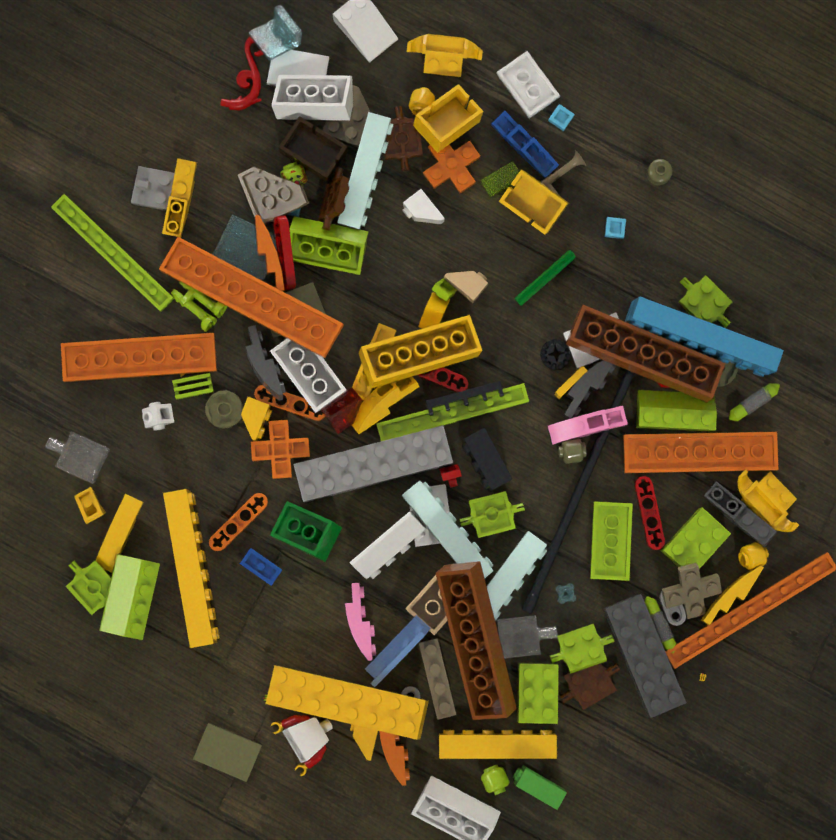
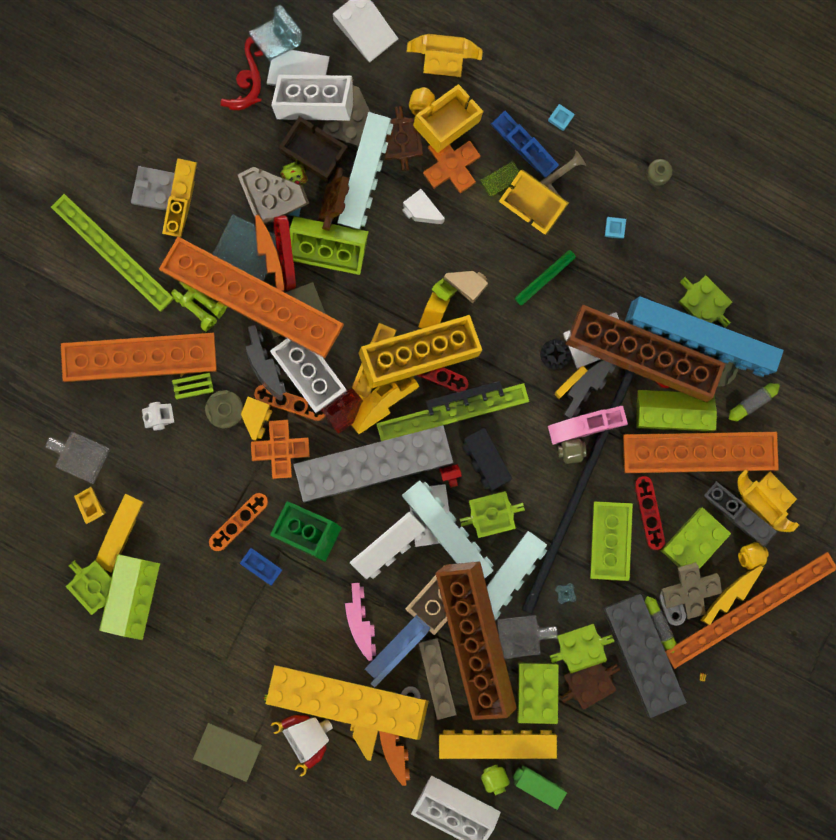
yellow brick [163,489,220,648] -> none
white tile [496,51,560,119] -> none

